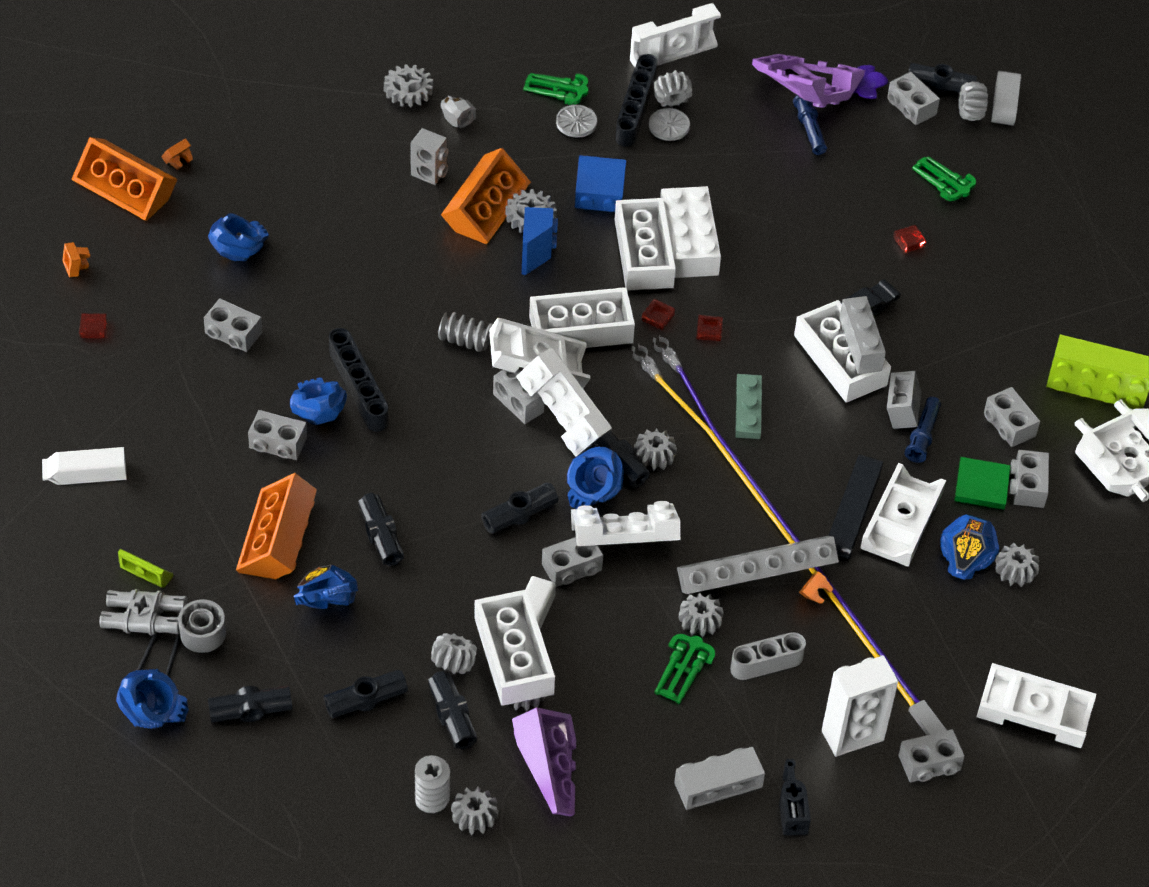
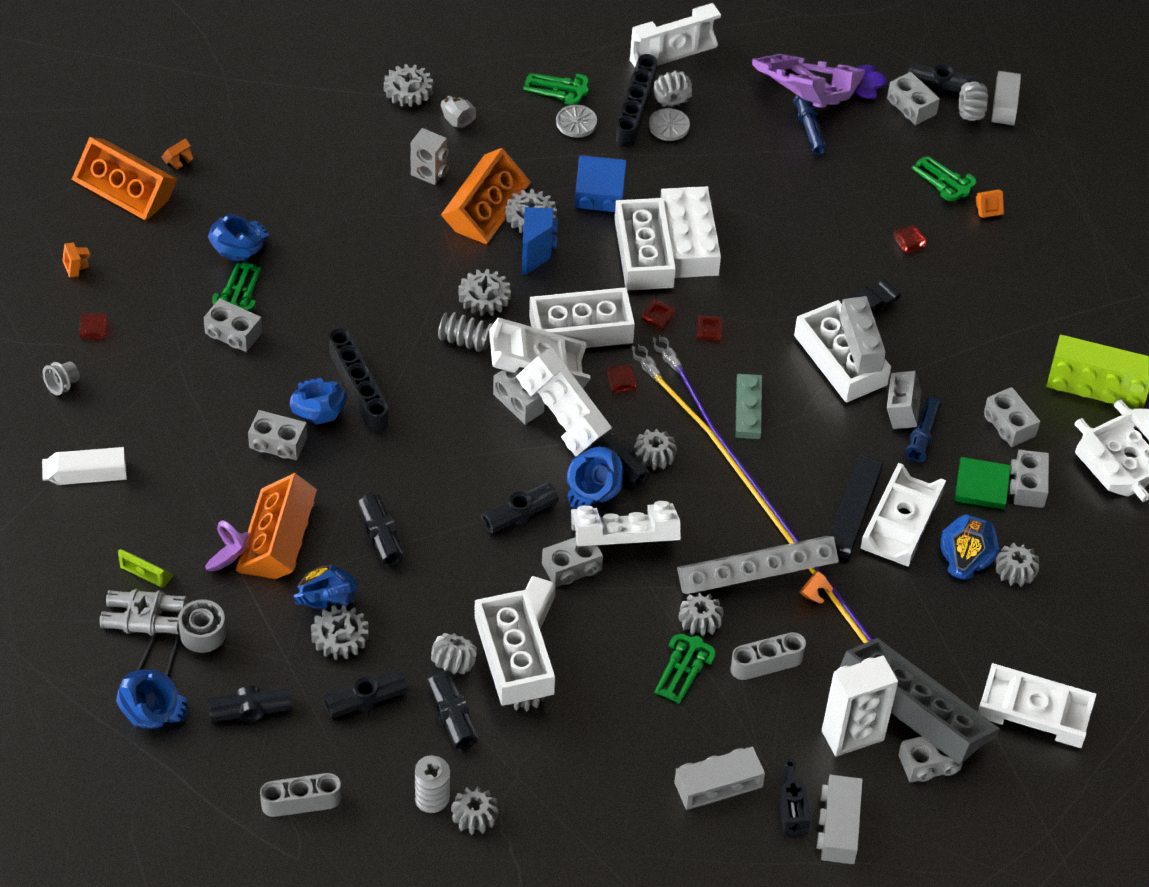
medium lavender wedge [512,708,576,816] -> none
none -> light grey piece [43,361,80,395]
none -> medium lavender piece [205,520,249,571]
none -> green piece [212,262,261,312]
none -> light grey beam [260,773,341,817]
none -> light grey gear [311,605,369,659]
none -> light grey gear [458,269,511,316]
none -> clear red tile [606,364,637,393]
none -> light grey brick [817,775,863,864]
none -> dark grey arch [840,638,1000,765]
none -> orange tile [976,189,1004,218]

